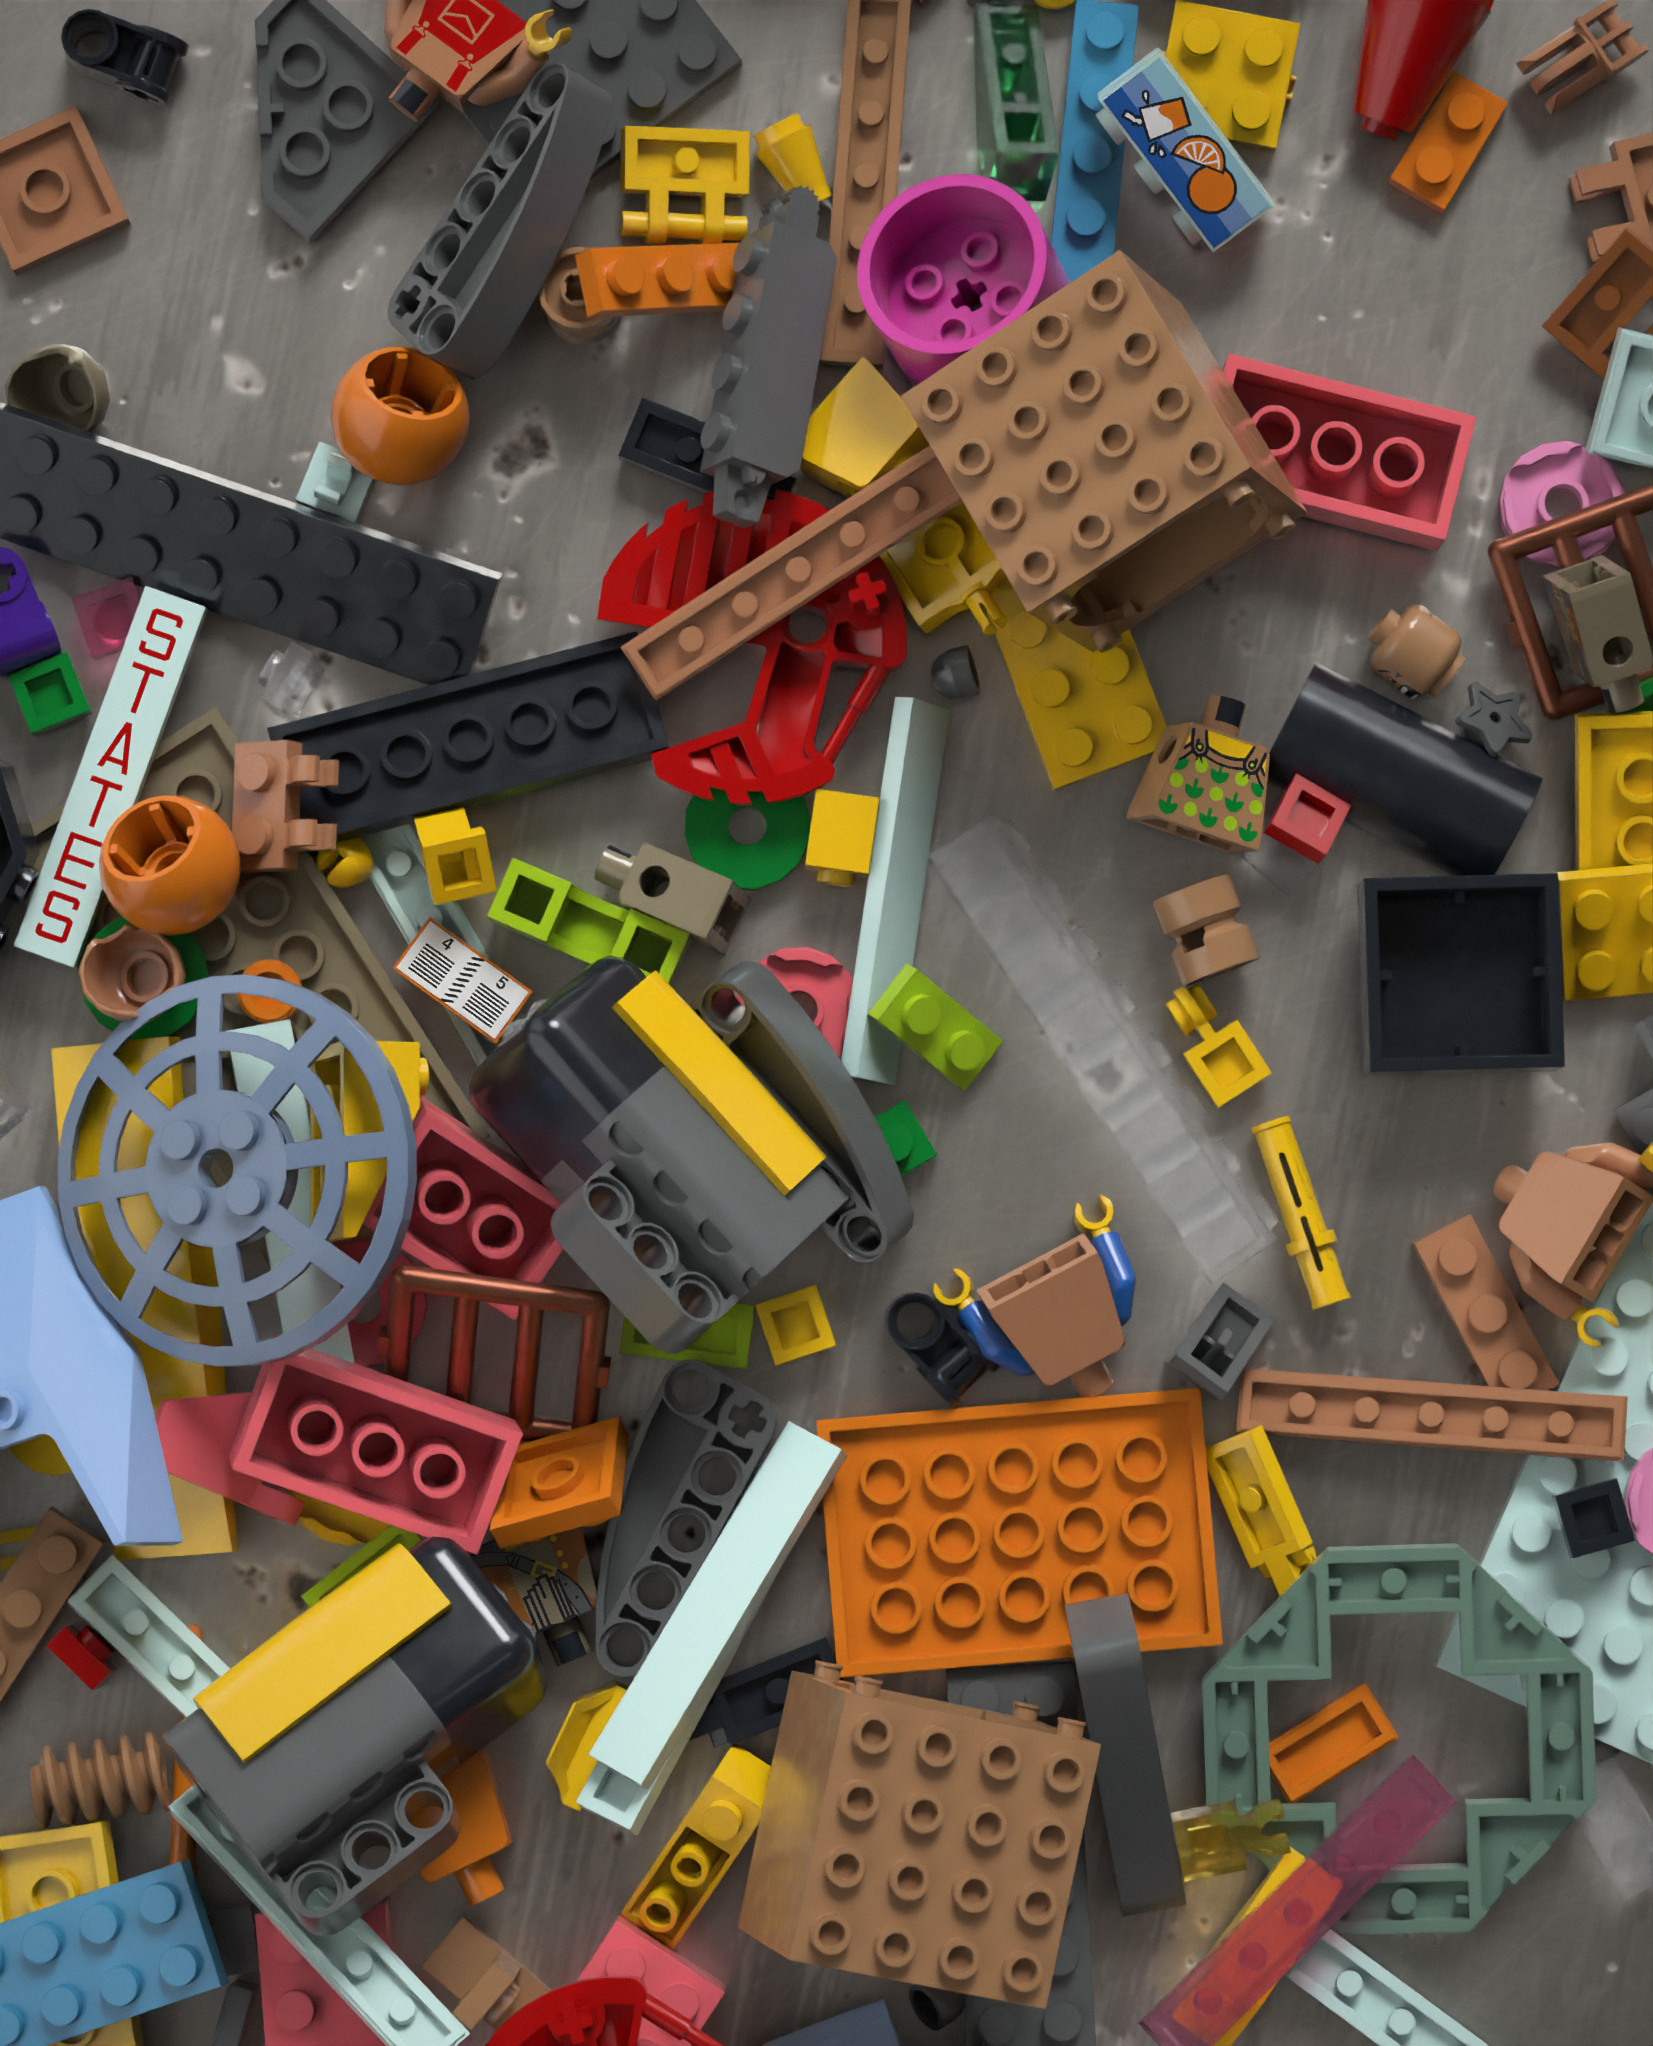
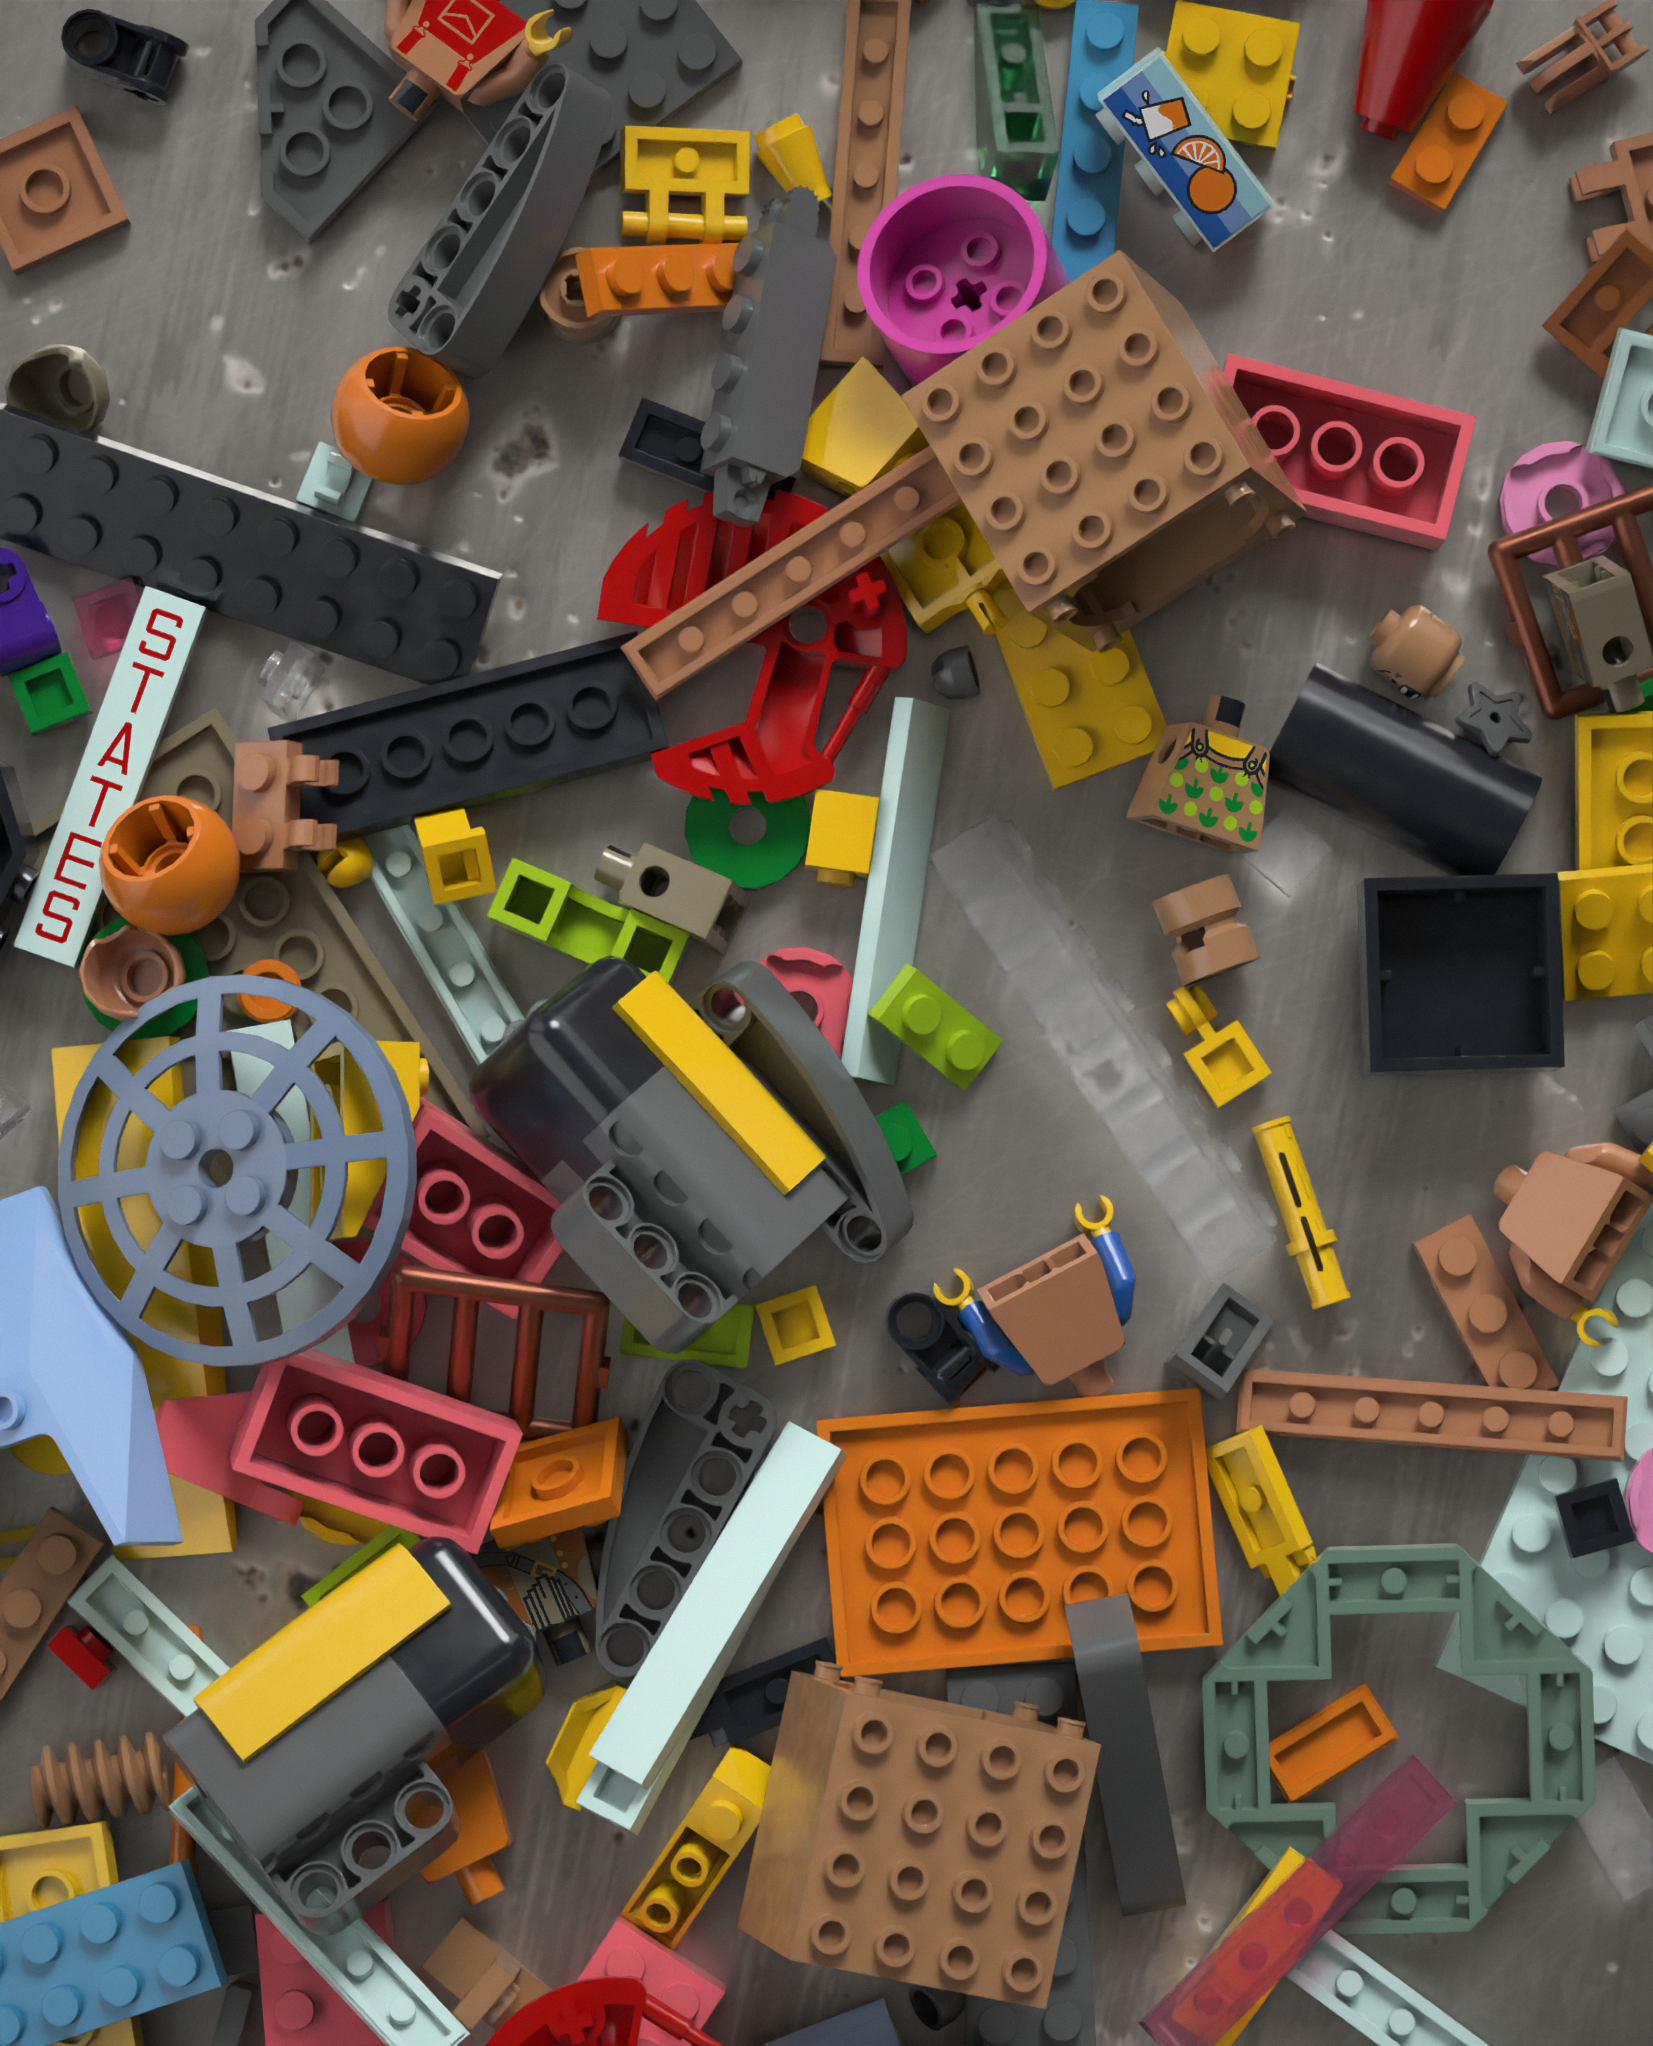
white tile [392,917,534,1045] -> none
clear yellow plate [1170,1799,1291,1882] -> none
plate [1263,773,1352,865] -> none

